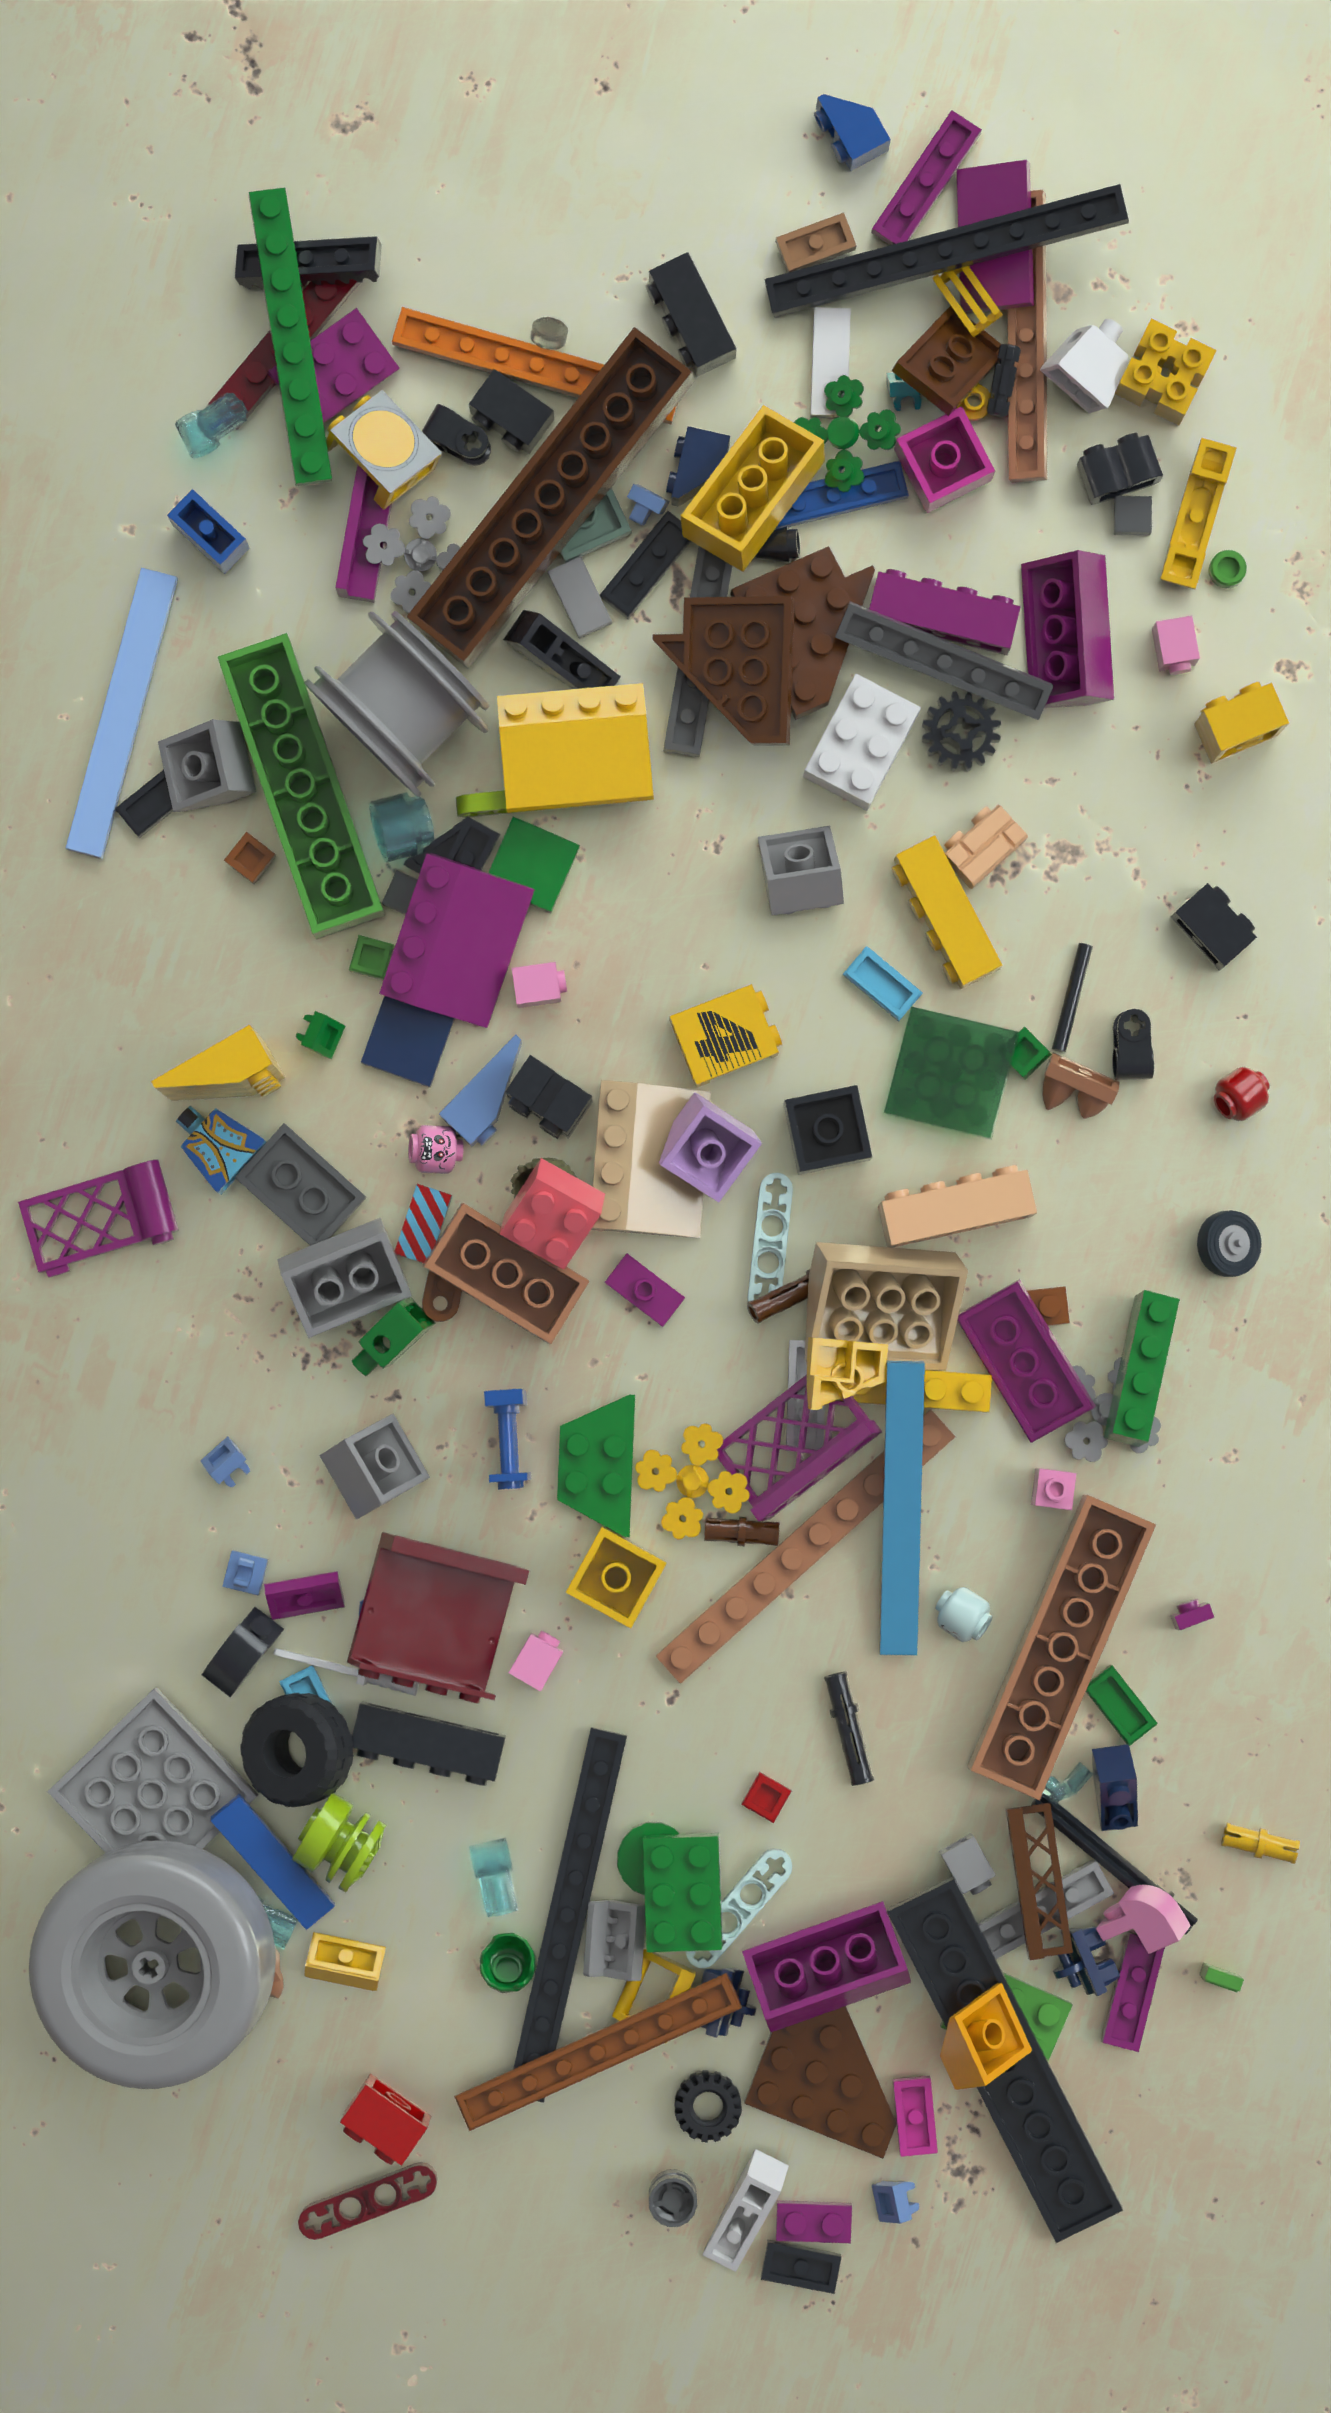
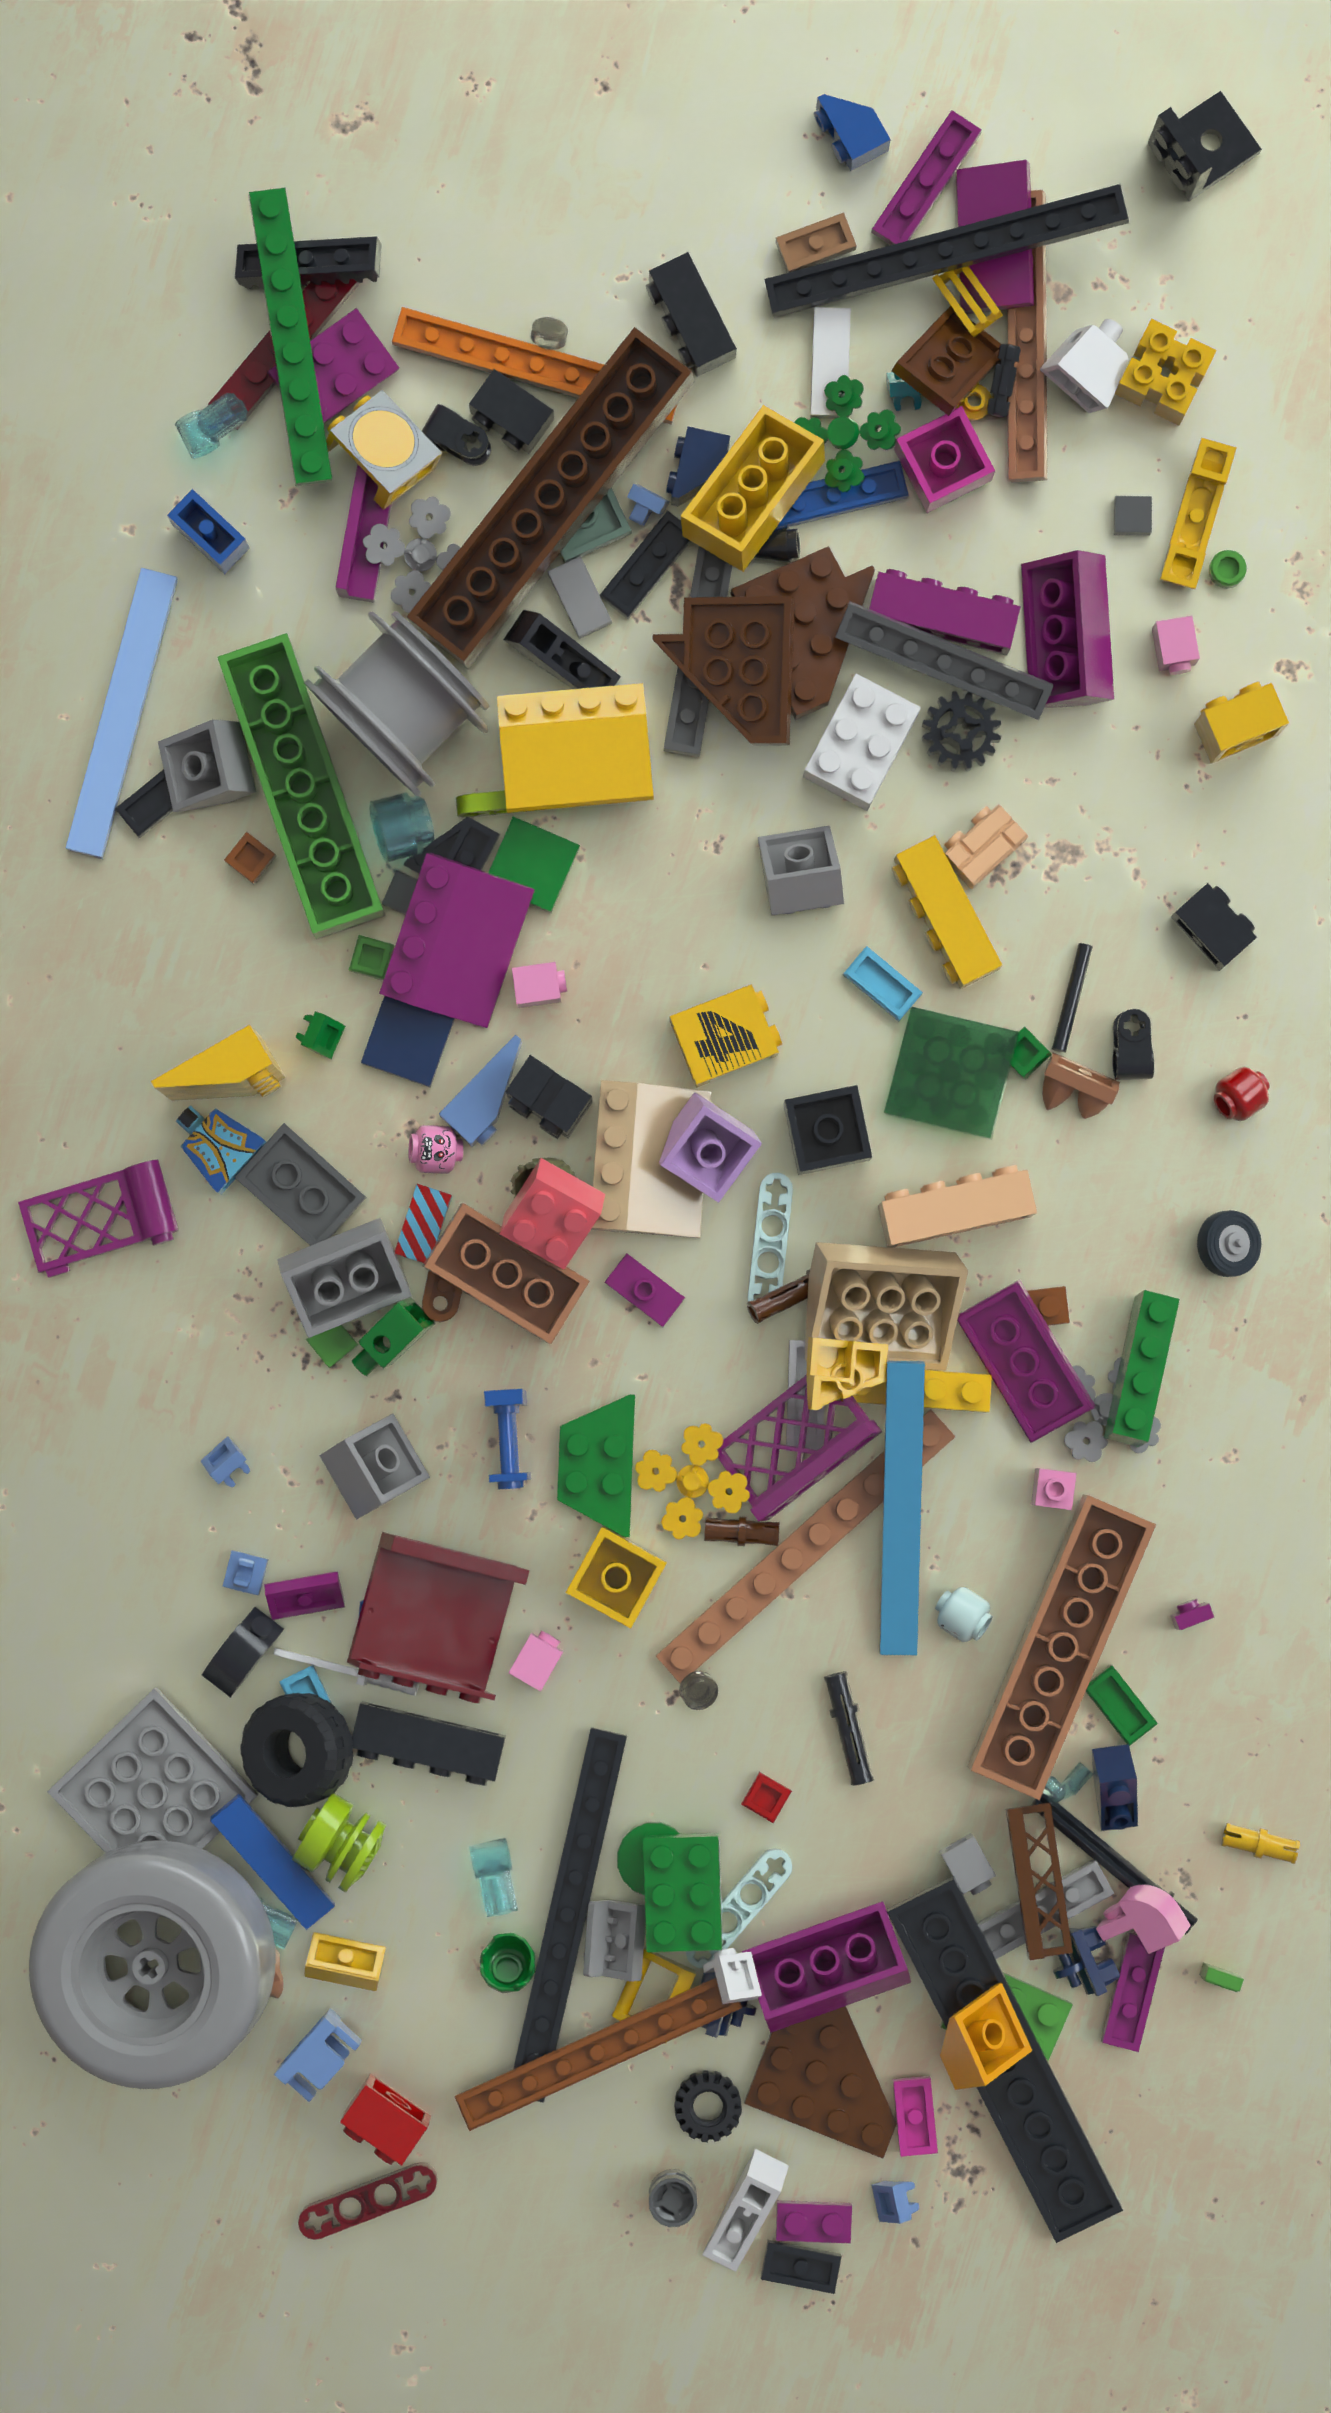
black brick [1077,433,1163,505] -> none
none -> medium blue panel [274,2008,362,2102]
none -> bright green tile [306,1325,358,1368]
none -> clear smoke tile [679,1671,718,1710]
none -> white bracket [703,1948,762,2004]
none -> black bracket [1148,91,1262,201]

